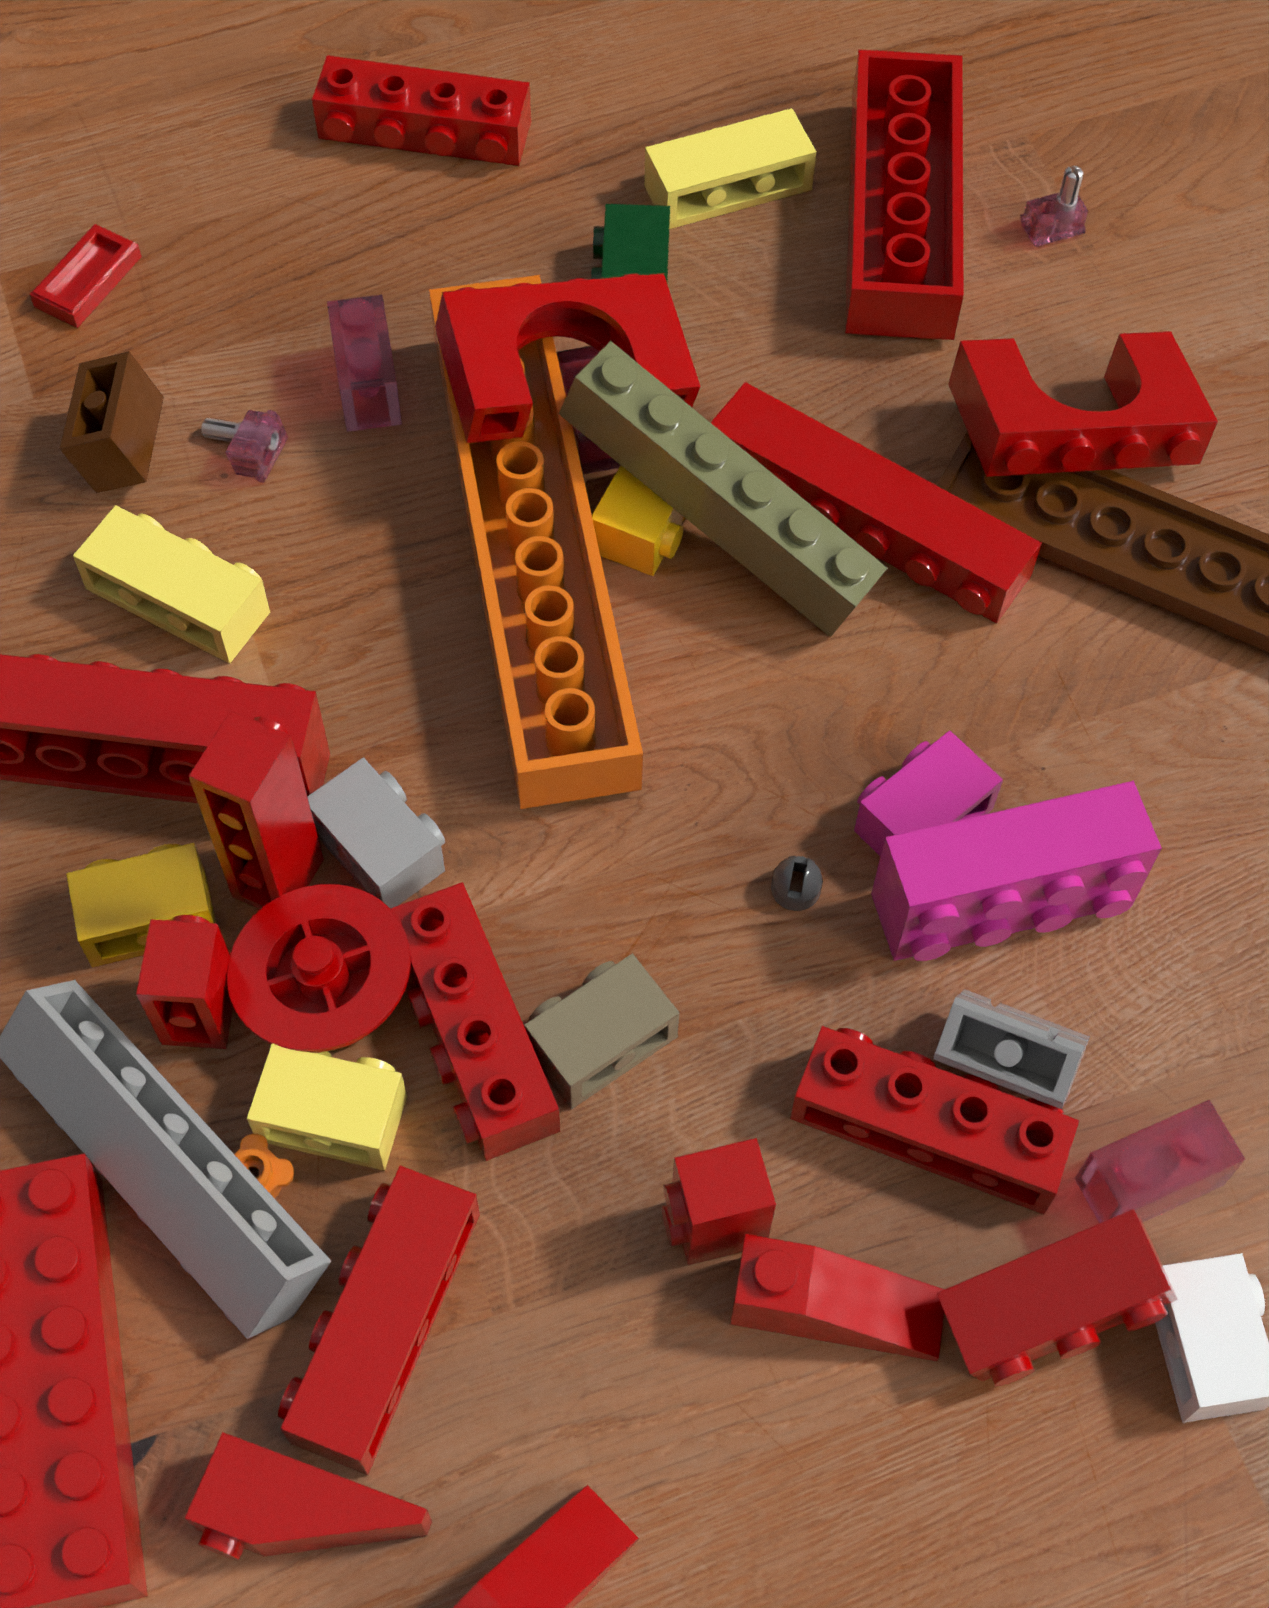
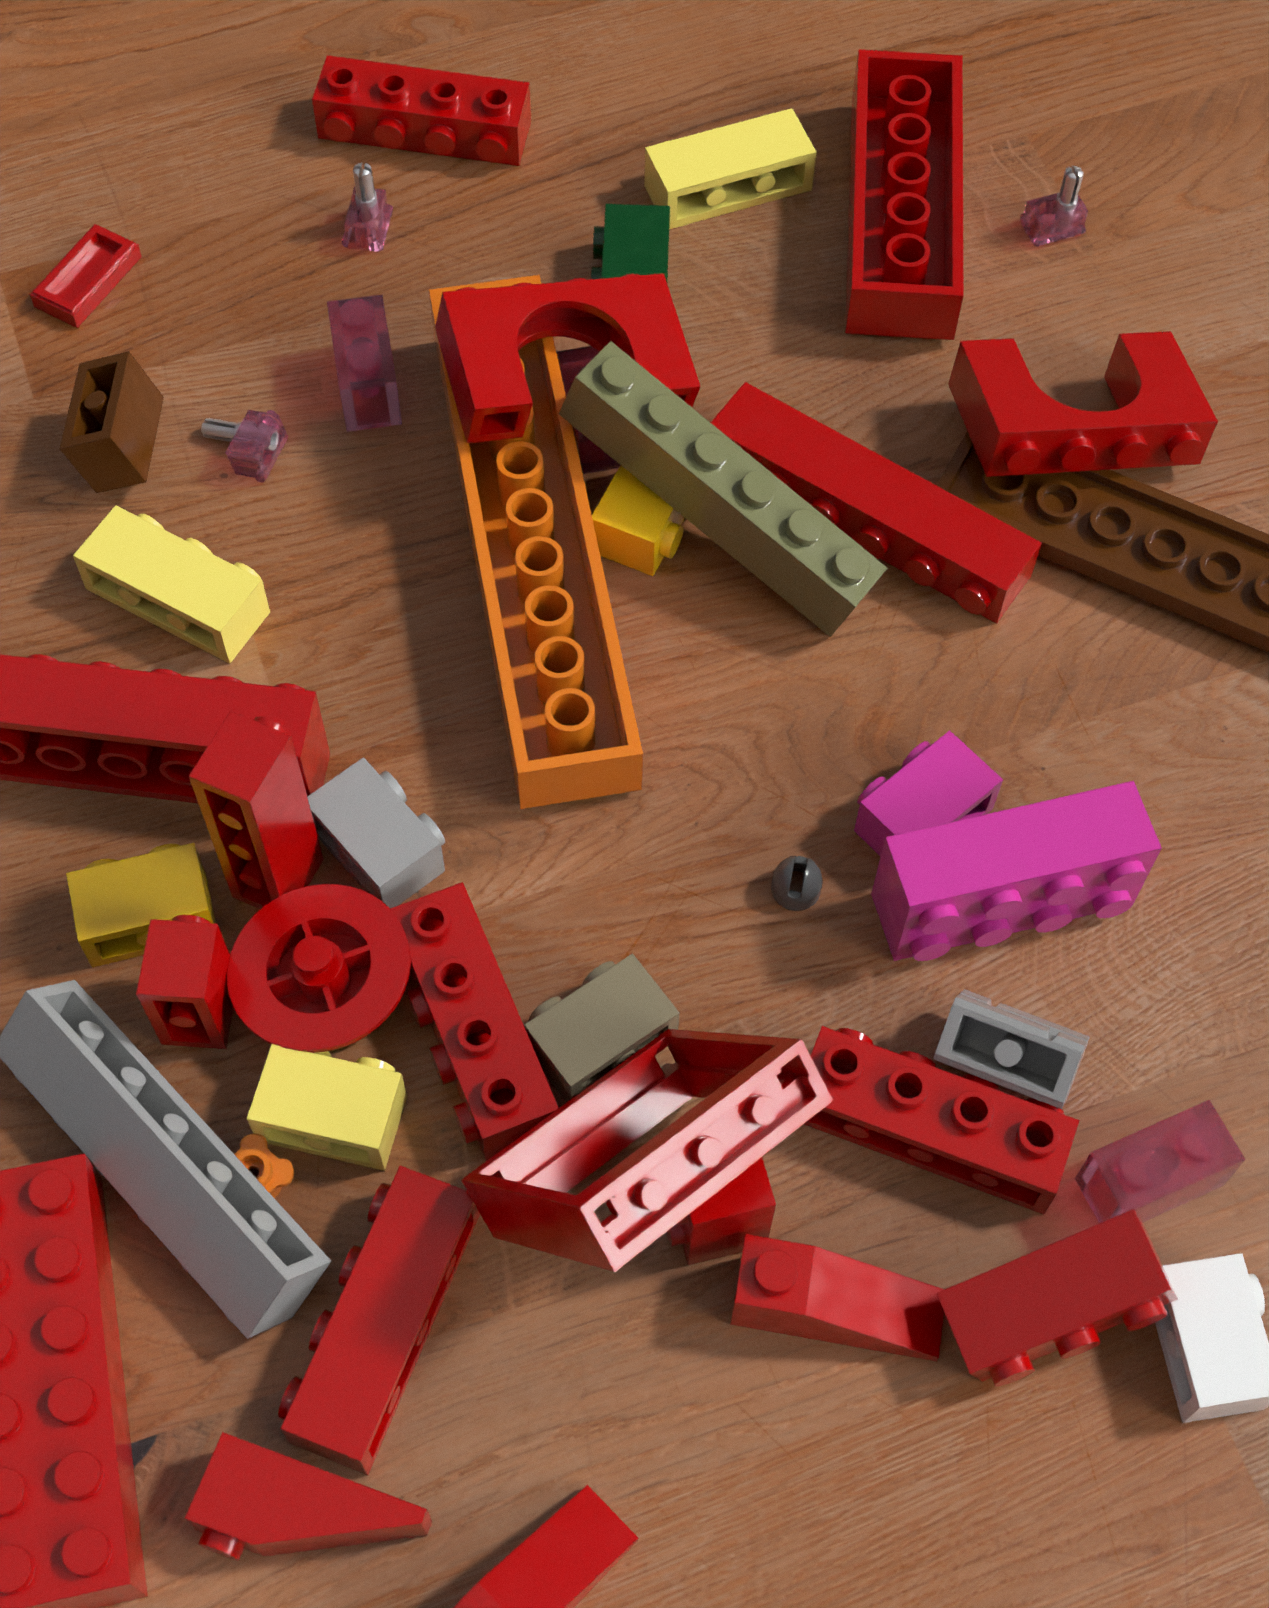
none -> clear pink piece [342,163,393,252]
none -> red window [461,1029,833,1272]

